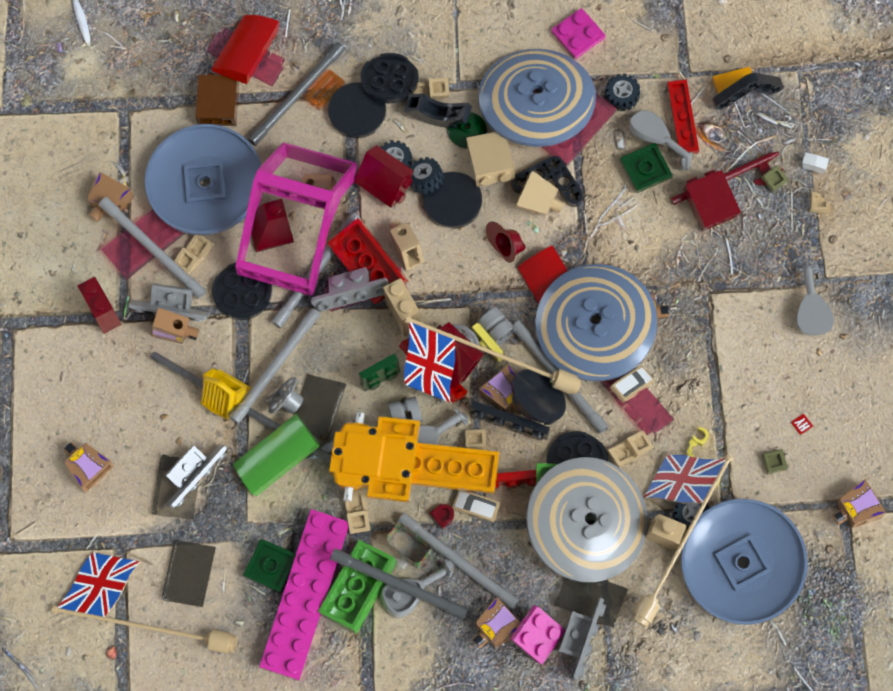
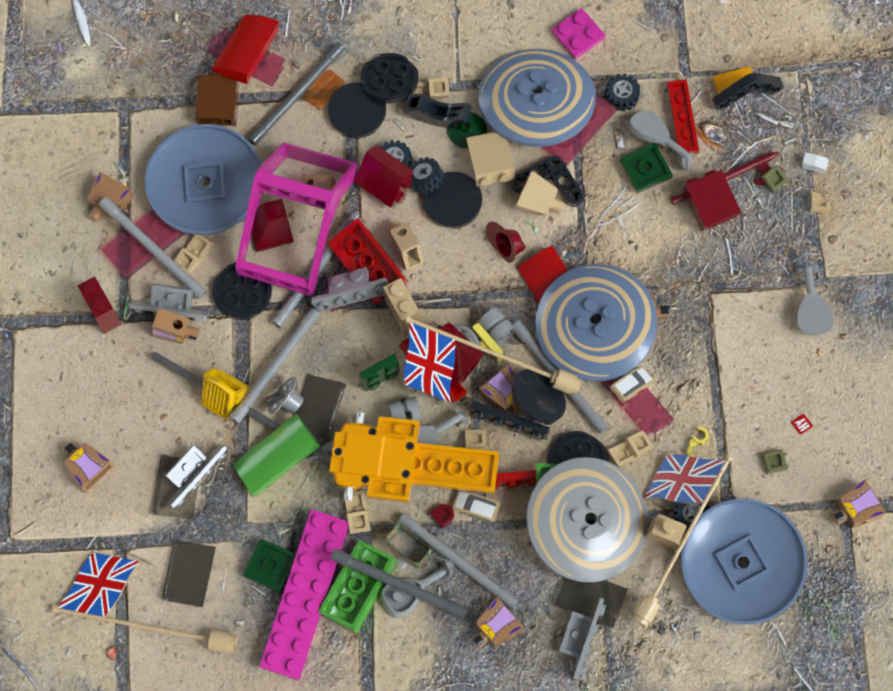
plate [510,605,566,665] -> none

